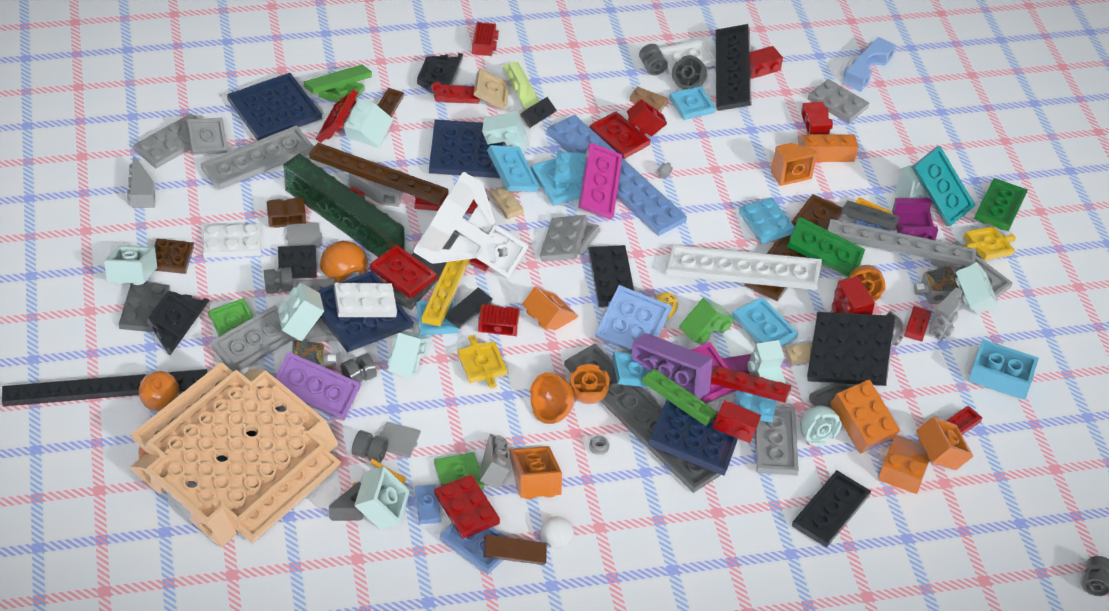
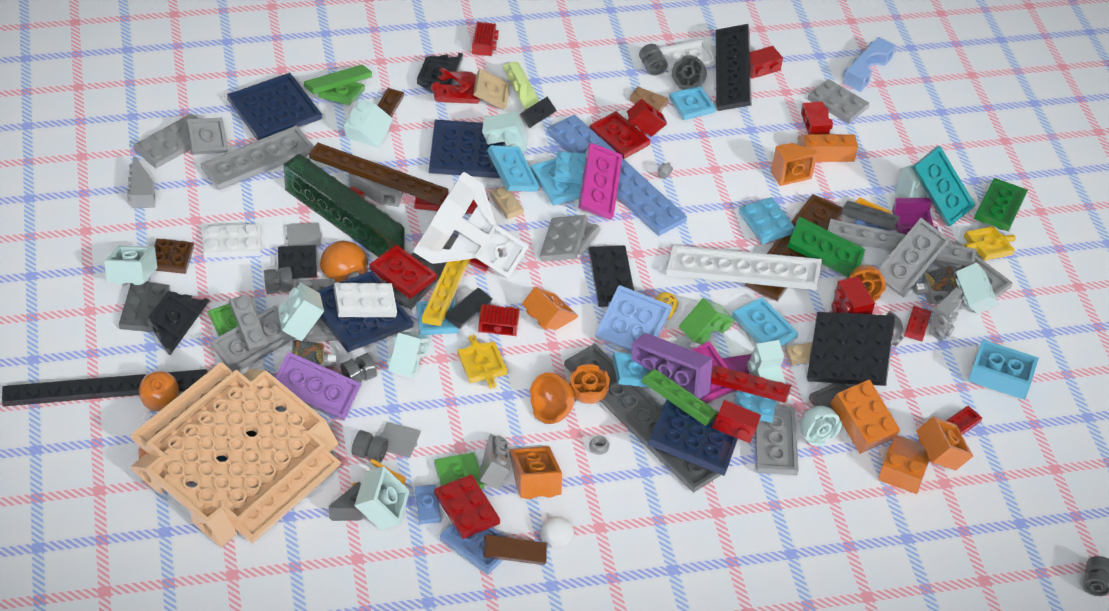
reddish brown brick [266,198,306,228] -> none
red plate [315,89,358,143] -> none
black plate [792,470,871,548] -> none
none -> light grey plate [229,294,268,352]
none -> red flag [437,68,476,93]
none -> light grey plate [878,218,951,298]

